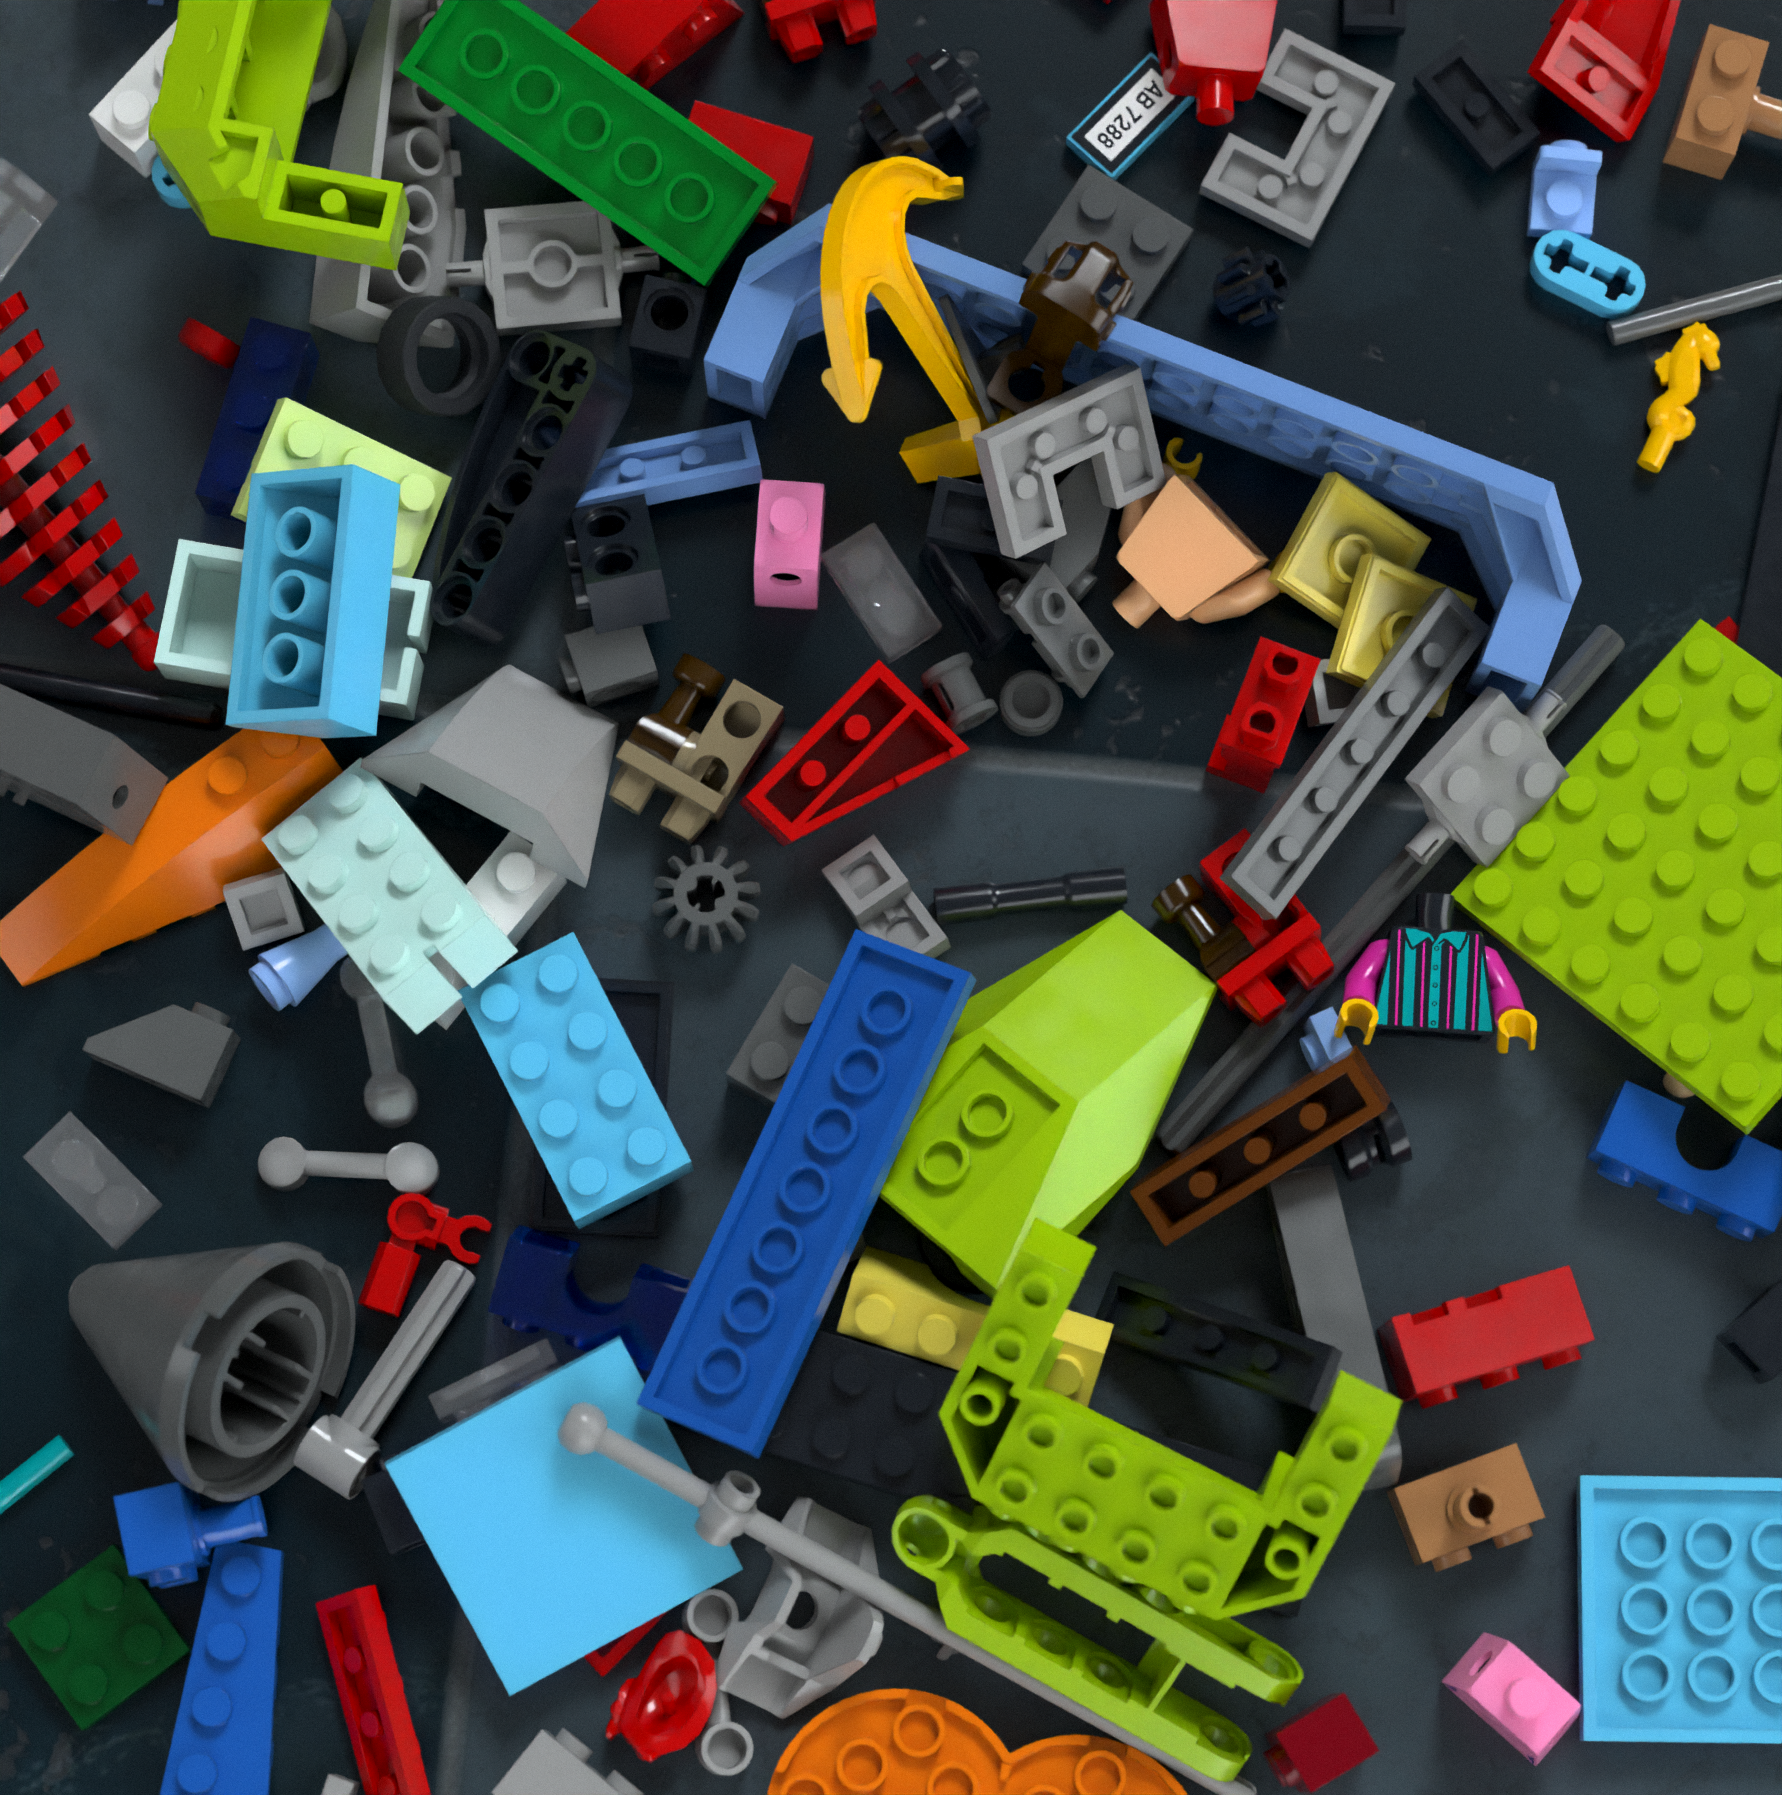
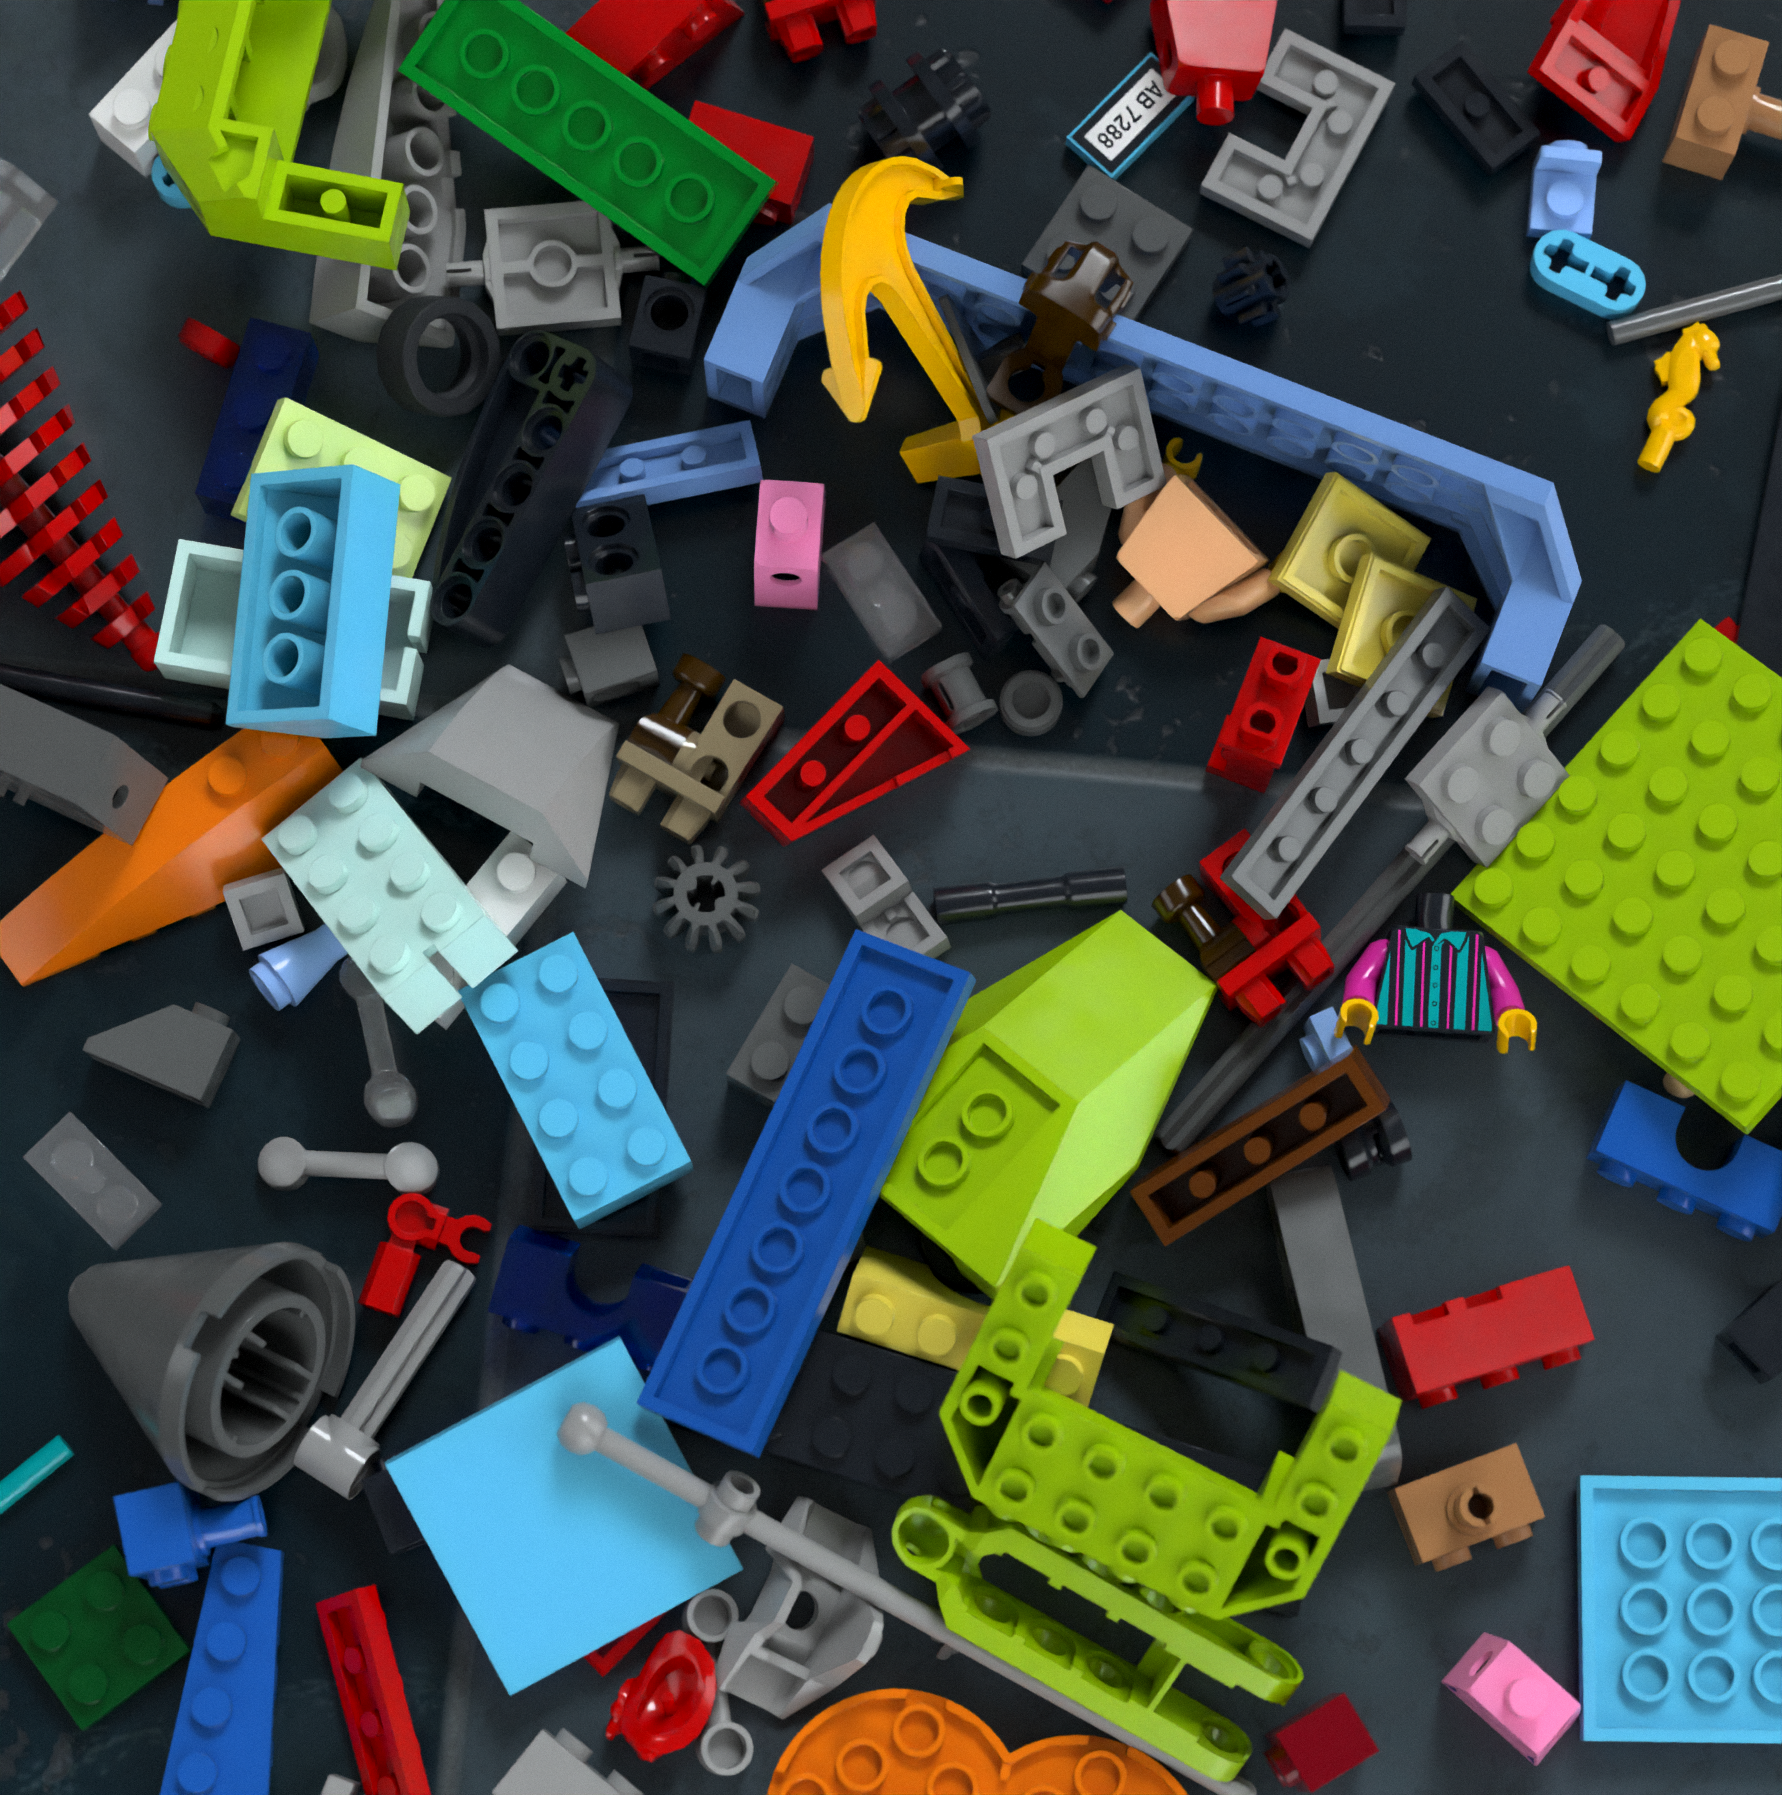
clear plate [428,1338,562,1423] -> none

